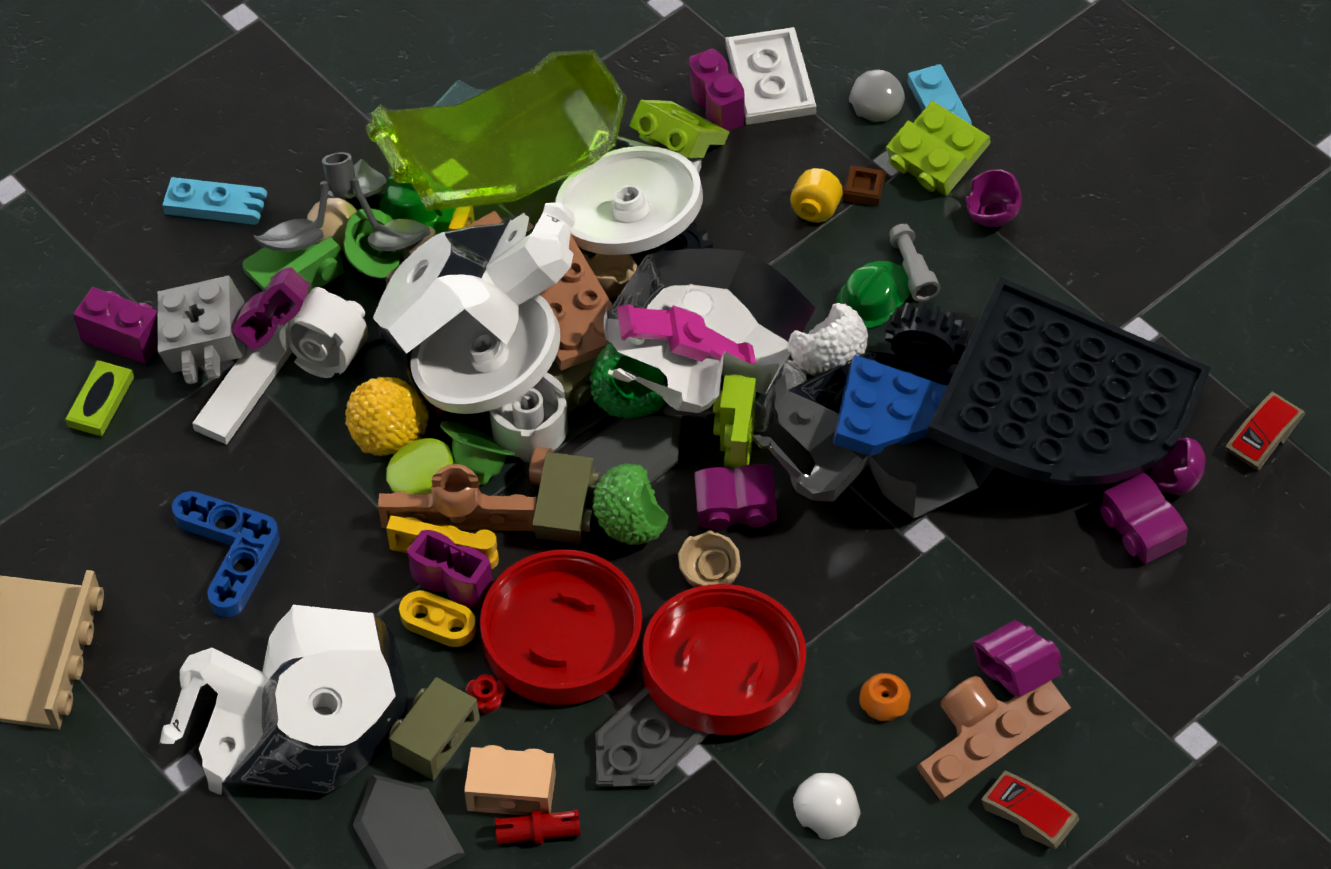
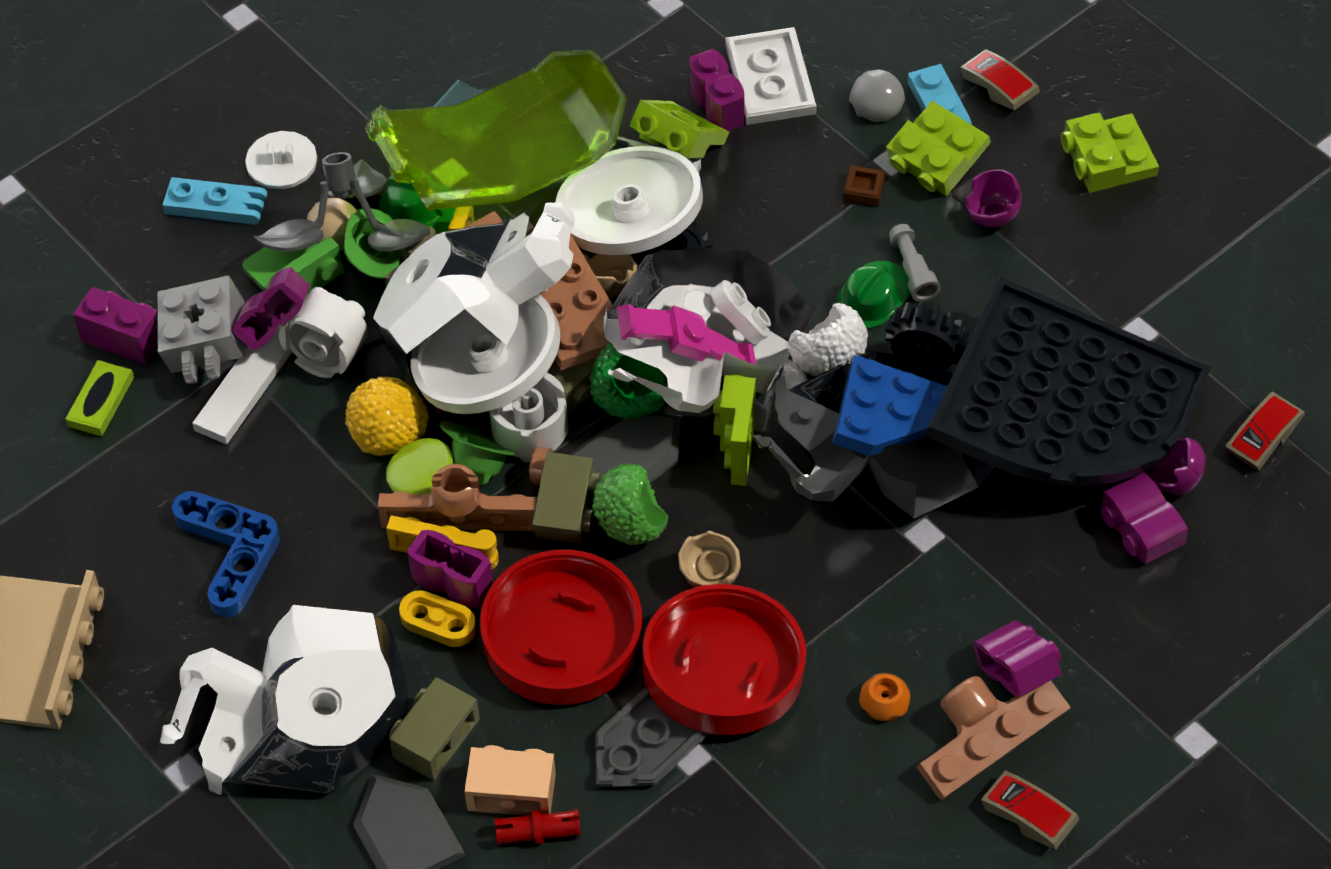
red plate [465,674,506,713] -> none
magenta brick [694,464,777,531] -> none
yellow head [790,168,843,223] -> none
white hair [793,773,861,840] -> none
none -> white piece [245,131,318,190]
none -> white plate [711,280,771,344]
none -> slope [960,49,1040,110]
none -> lime plate [1061,112,1159,193]

